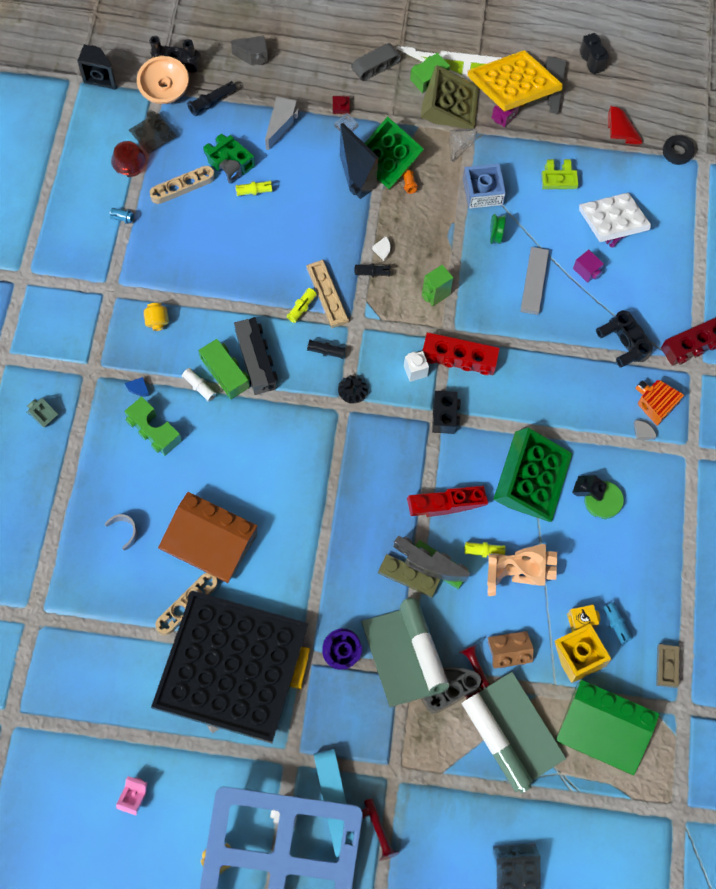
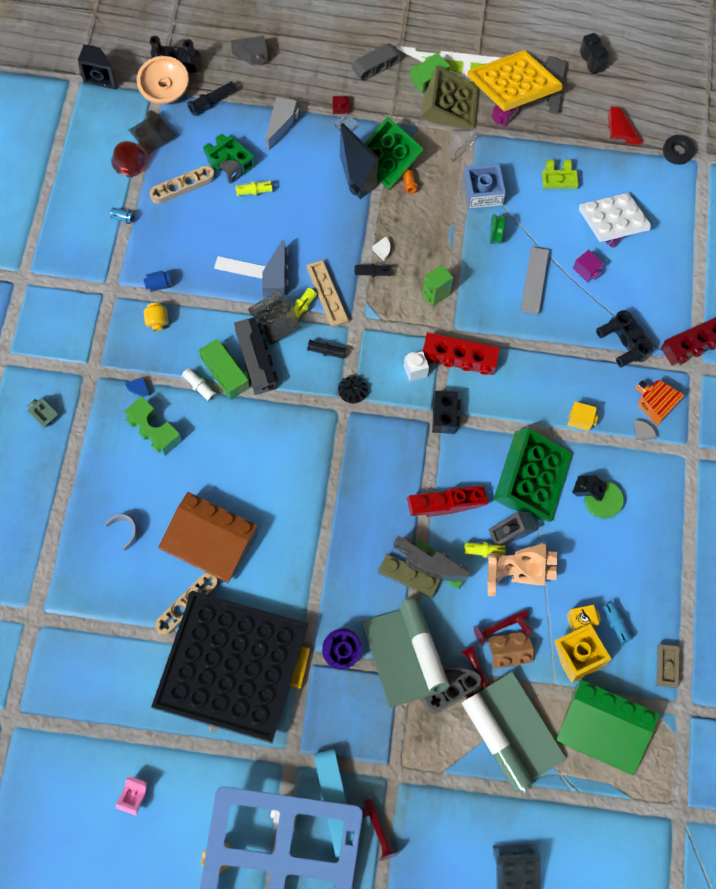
none -> blue brick [143,270,171,292]
none -> white sticker [214,256,266,279]
none -> clear smoke bracket [248,291,301,345]
none -> sand blue slope [262,240,289,297]
none -> dark red piece [473,609,534,645]
none -> flat silver slope [488,512,538,545]
none -> yellow brick [567,401,598,431]

